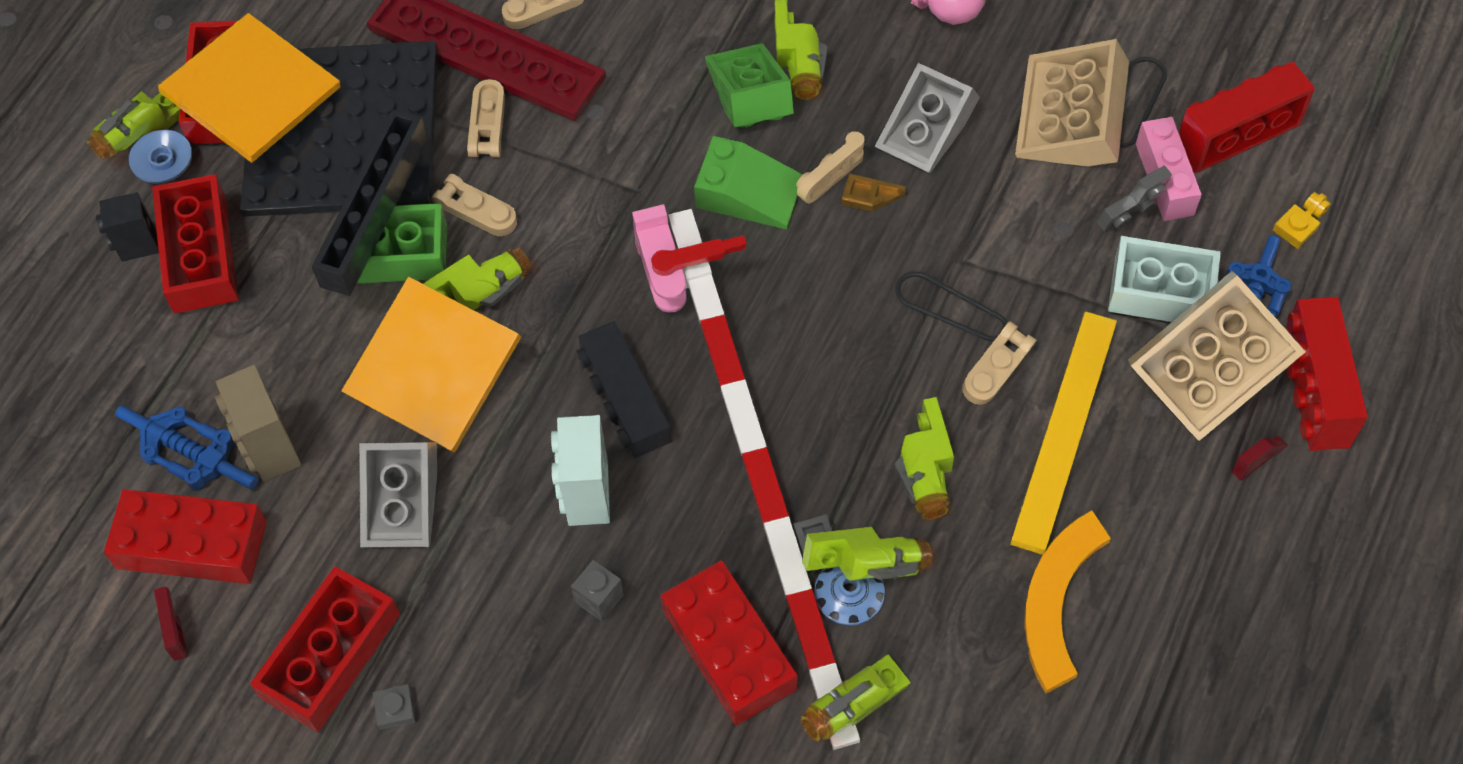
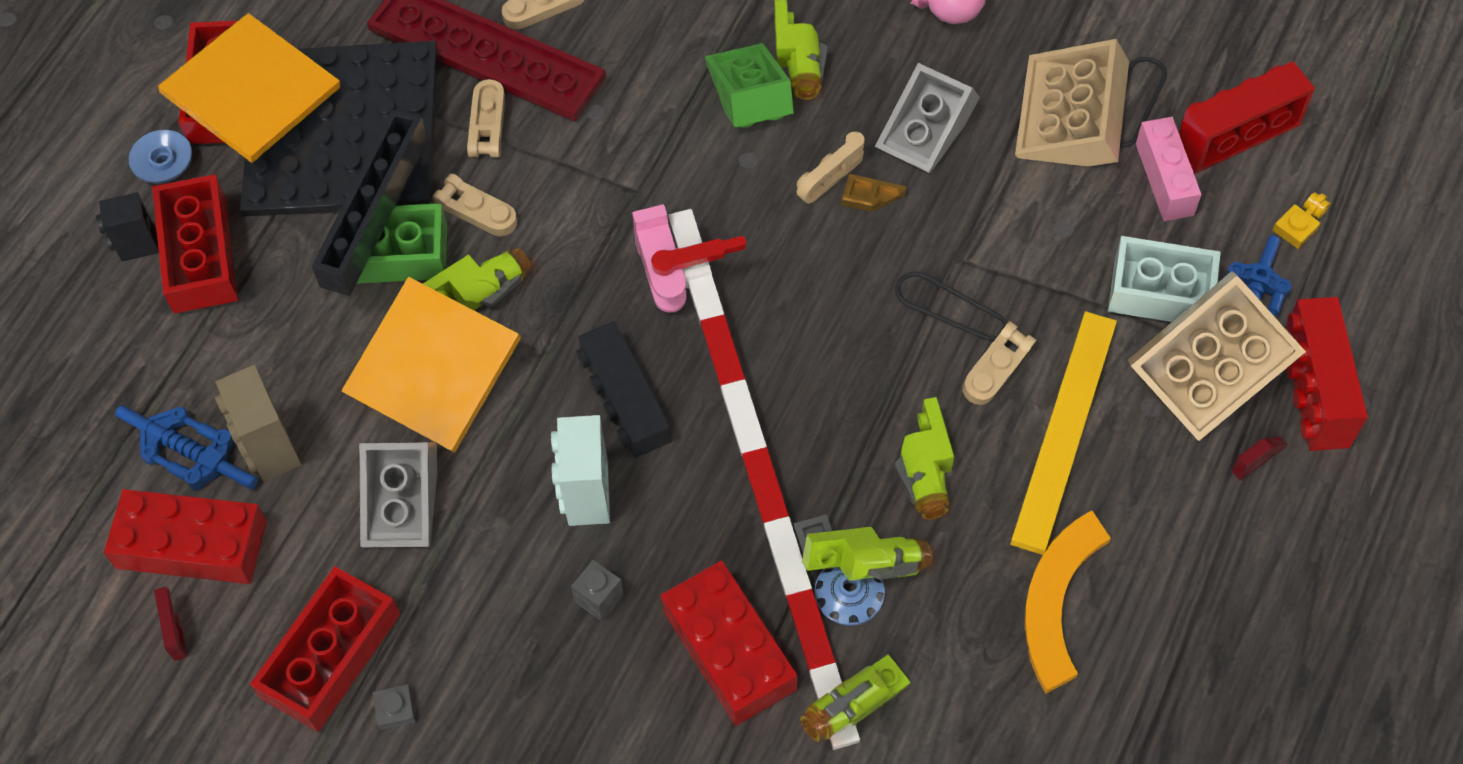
lime plate [86,91,180,160] -> none
bright green slope [694,136,803,230] -> none
dark grey plate [1097,165,1172,232] -> none

